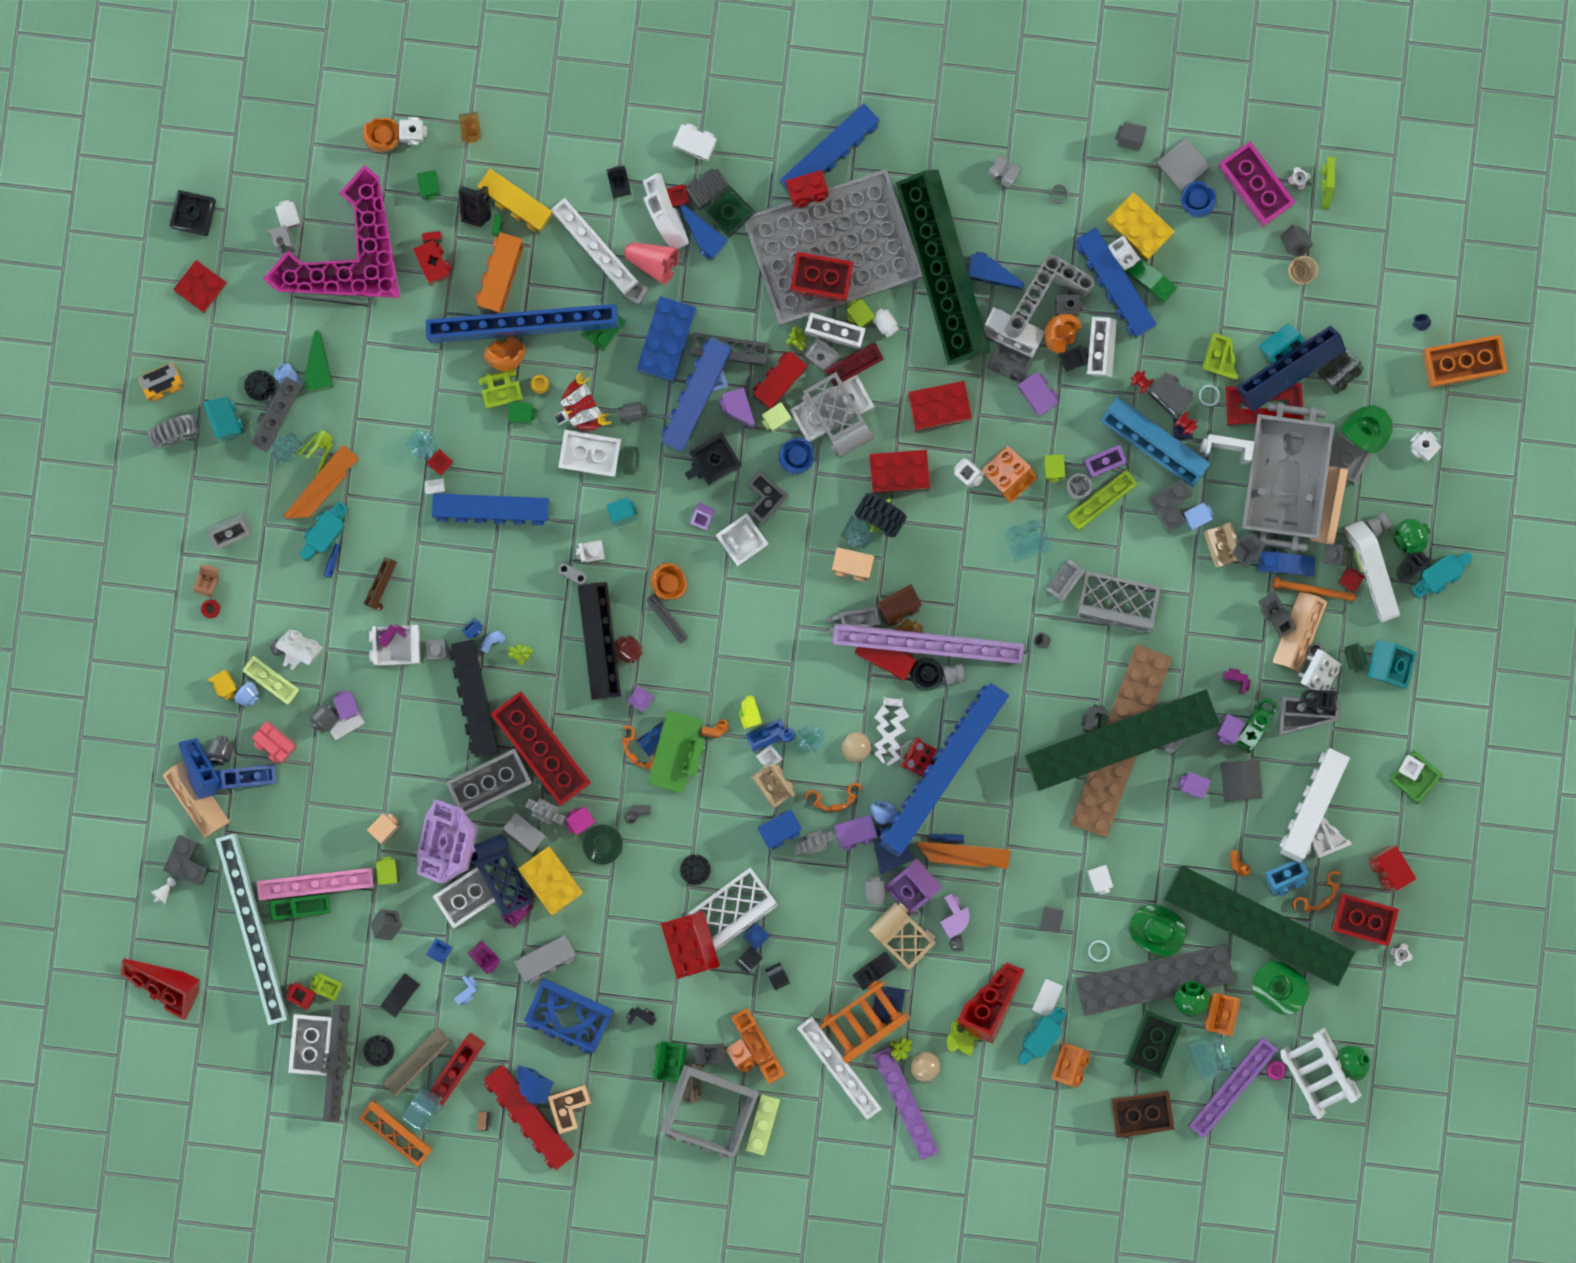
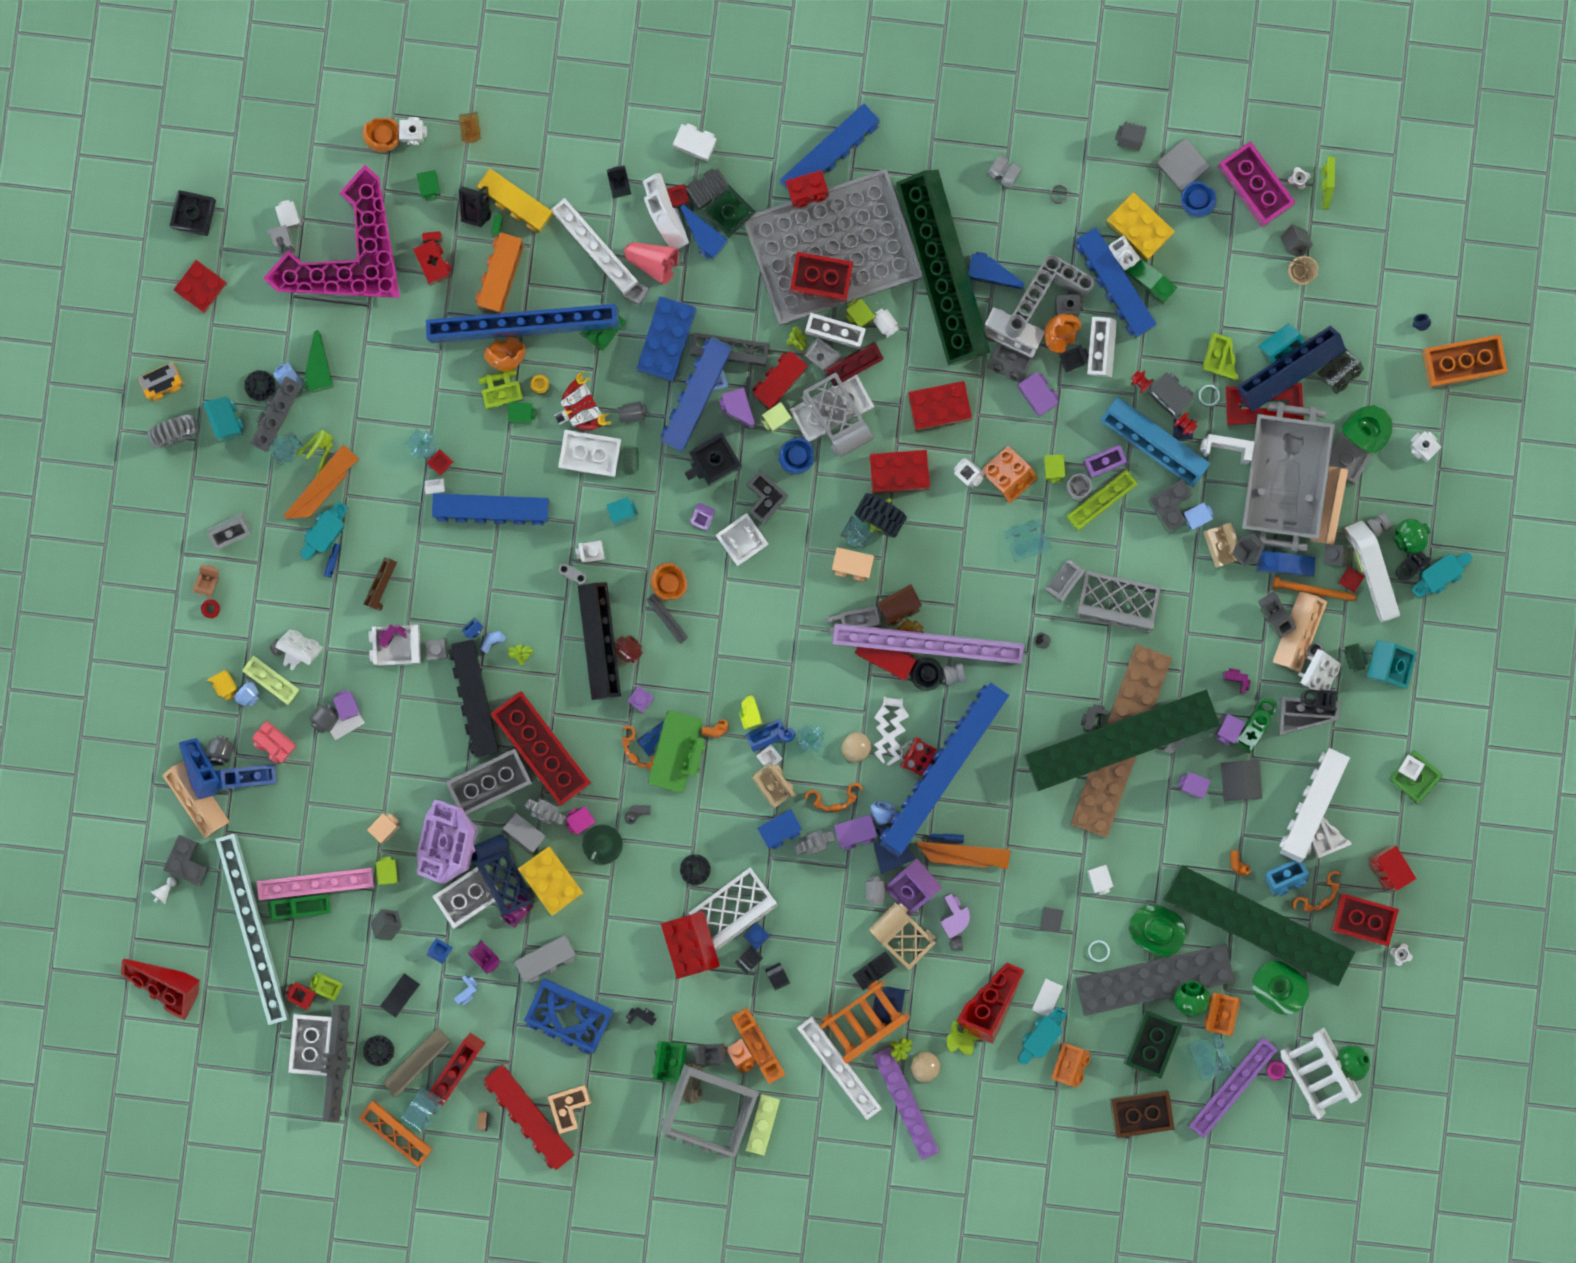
blue slope [517,1065,554,1105] -> none

